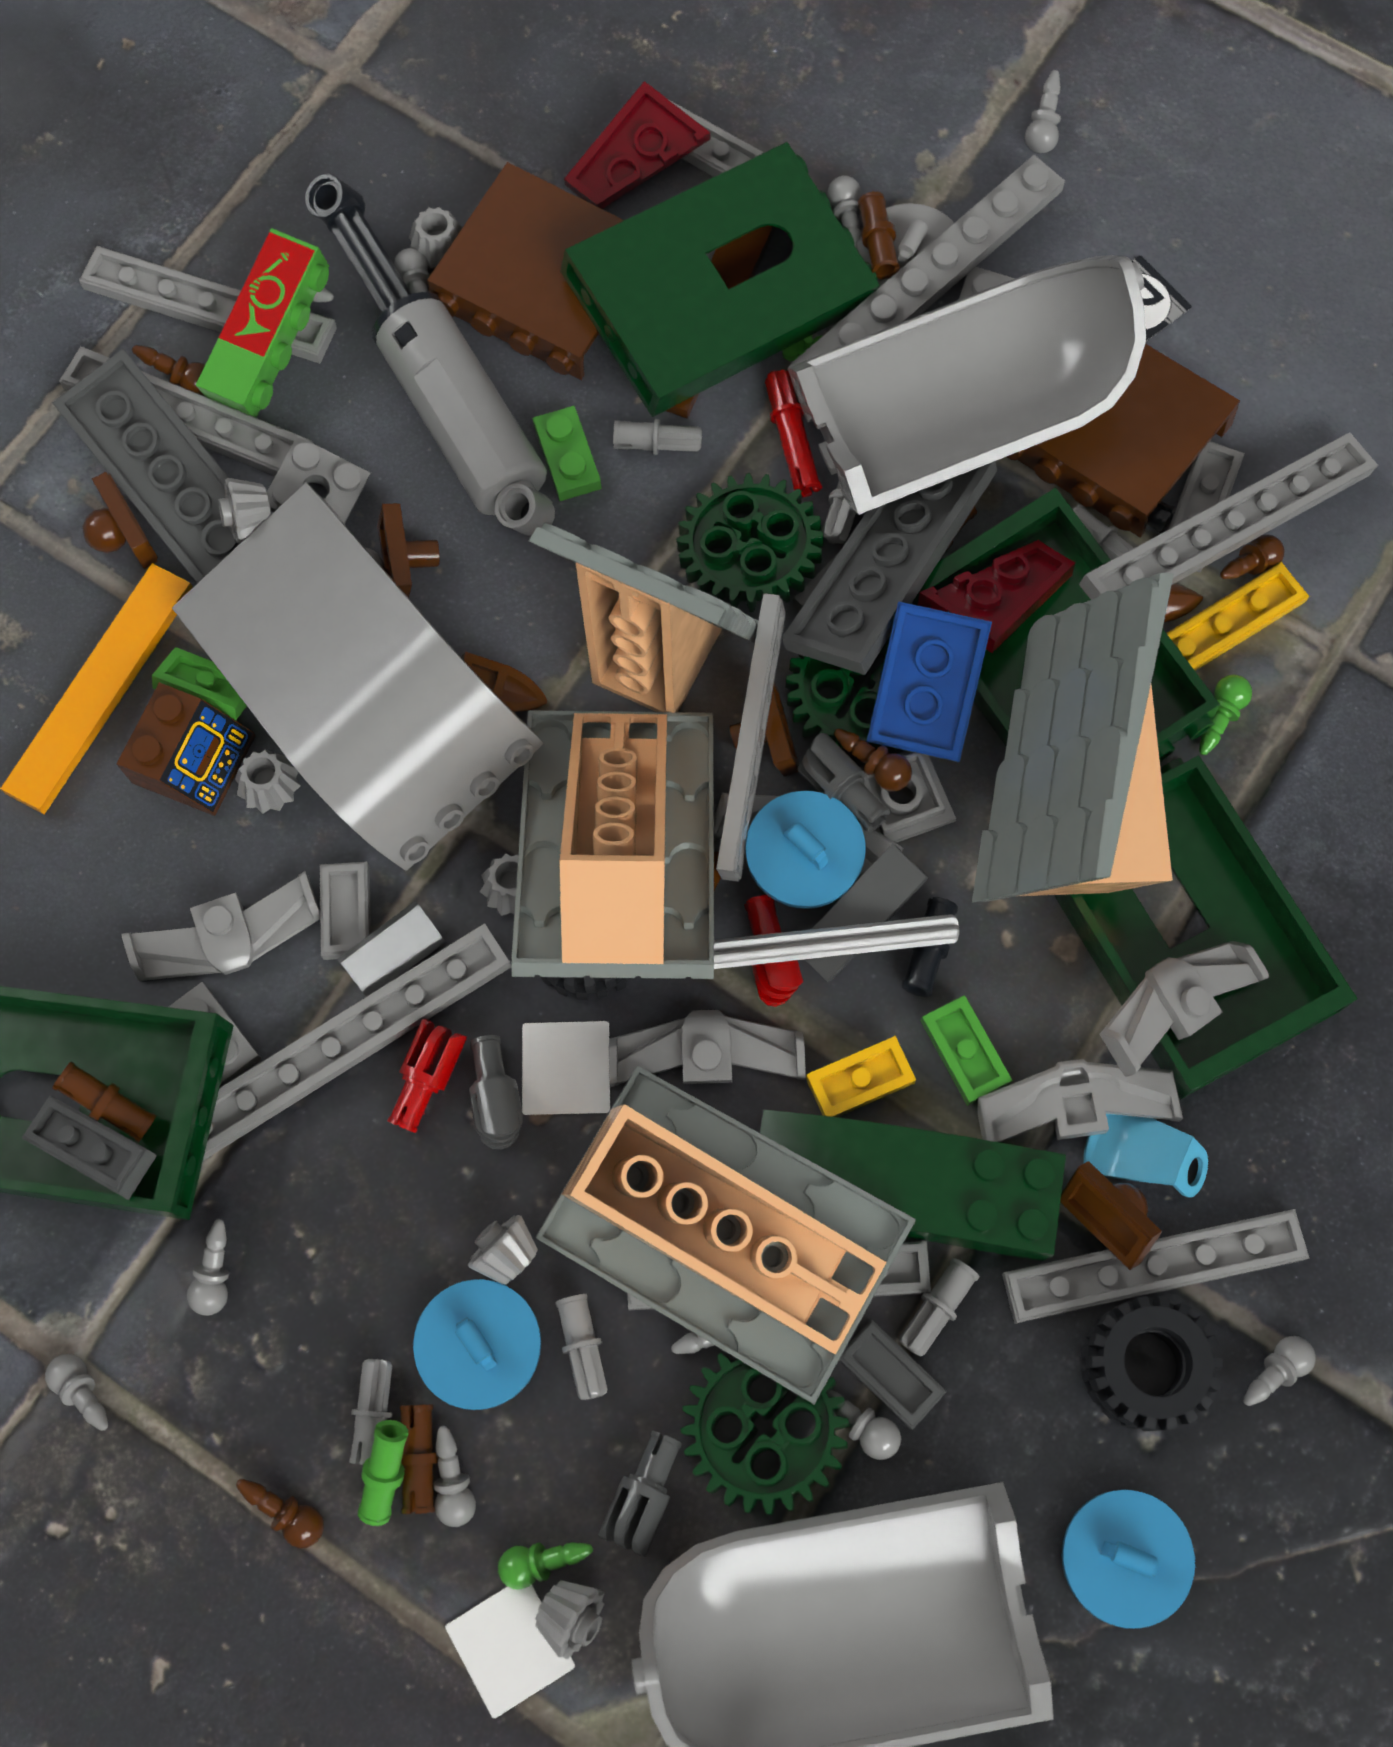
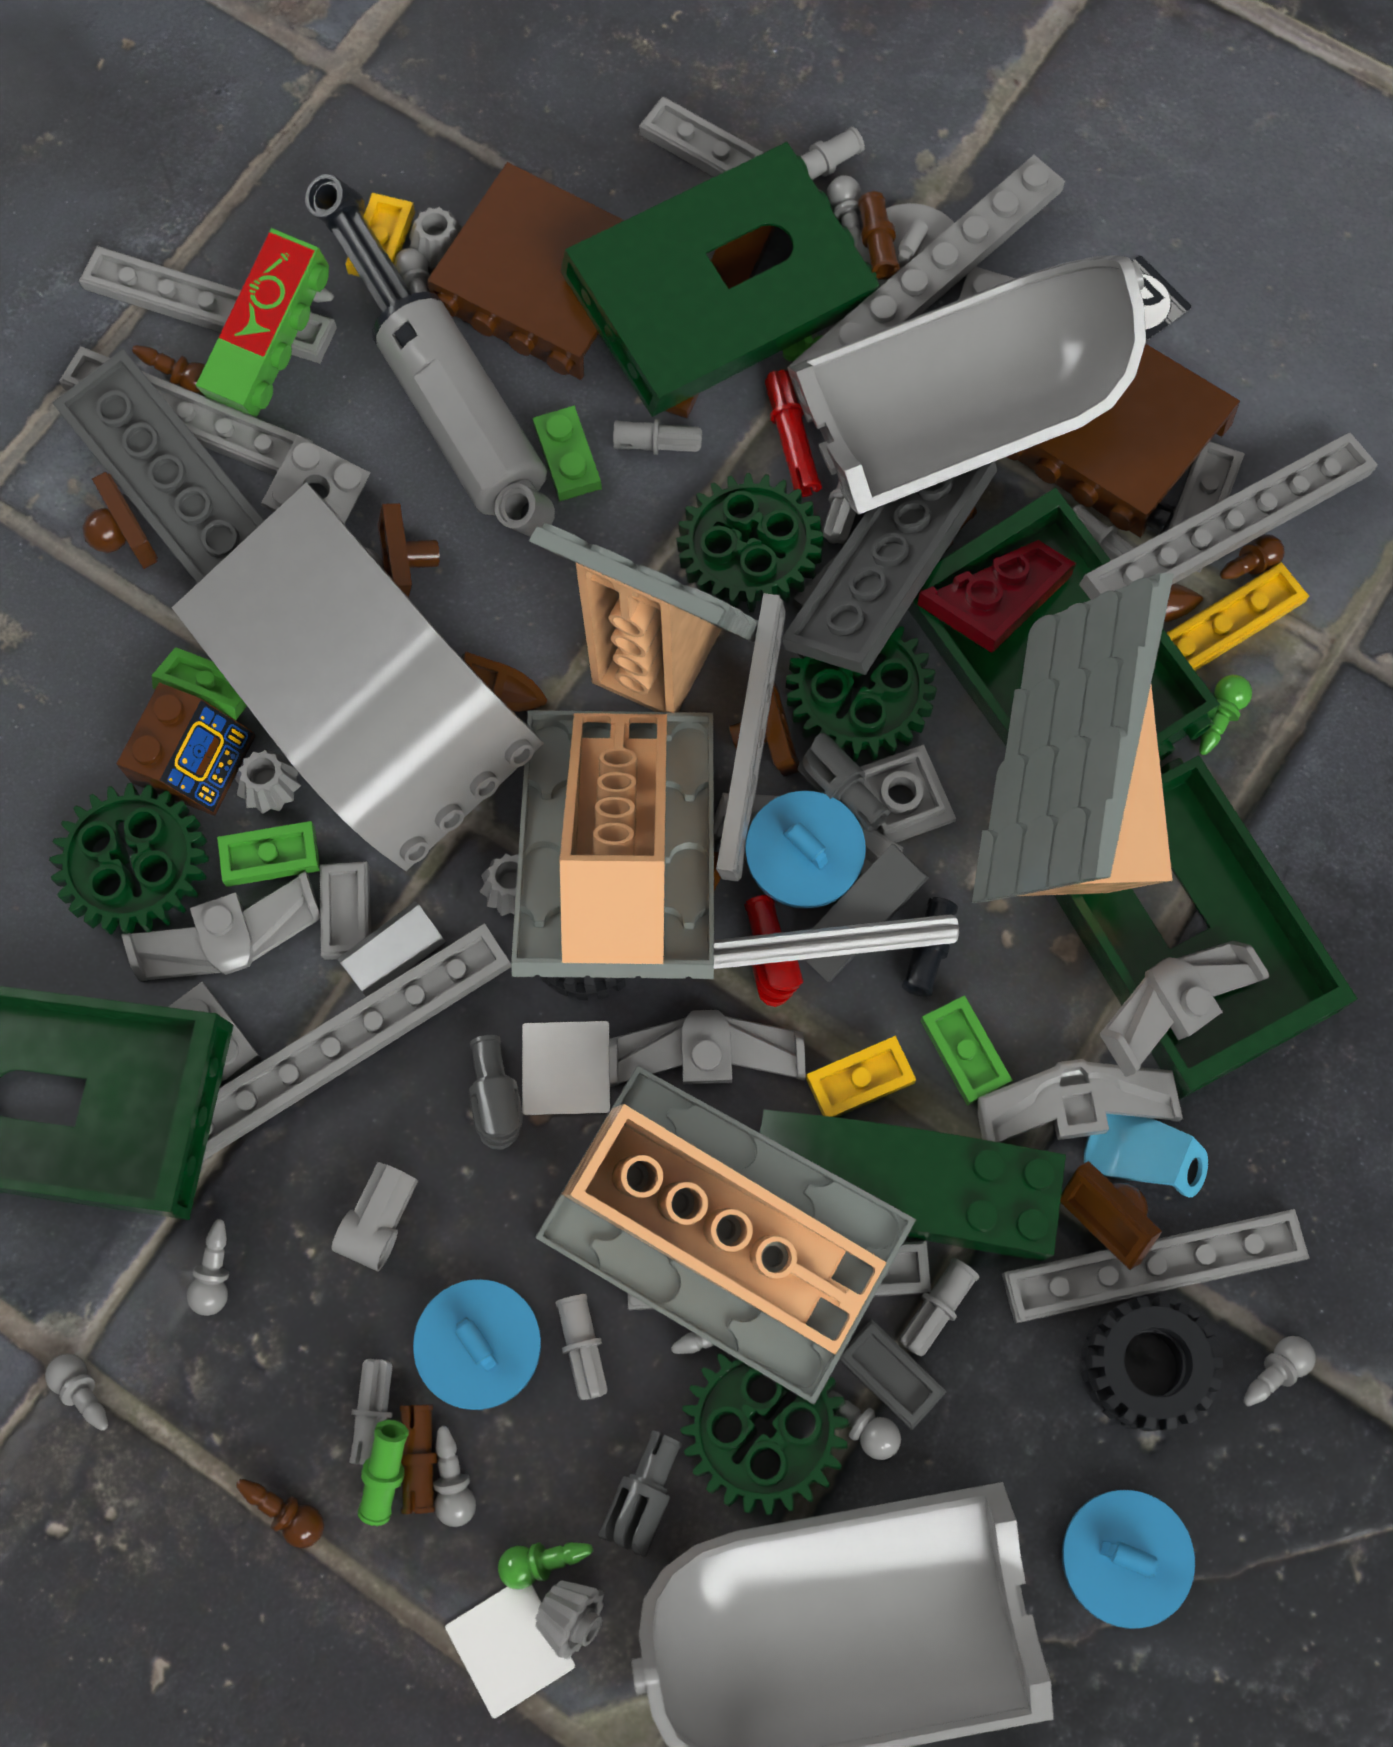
light orange tile [0,563,193,815] -> none
dark grey tile [22,1095,157,1200] -> none
reddish brown pin [52,1061,157,1143] -> none
light grey piece [218,478,271,544] -> none
red arm [387,1018,467,1133] -> none
light grey piece [468,1215,538,1284] -> none
dark red wing [564,81,711,209] -> none
reddish brown bar [834,729,912,791] -> none
blue tile [866,602,992,762] -> none
light grey bar [1025,70,1061,153] -> none
none -> dark green gear [49,783,209,935]
none -> bright green plate [217,821,320,887]
none -> light grey piece [331,1162,418,1271]
none -> yellow plate [345,193,415,277]
none -> light grey pin [801,127,864,180]

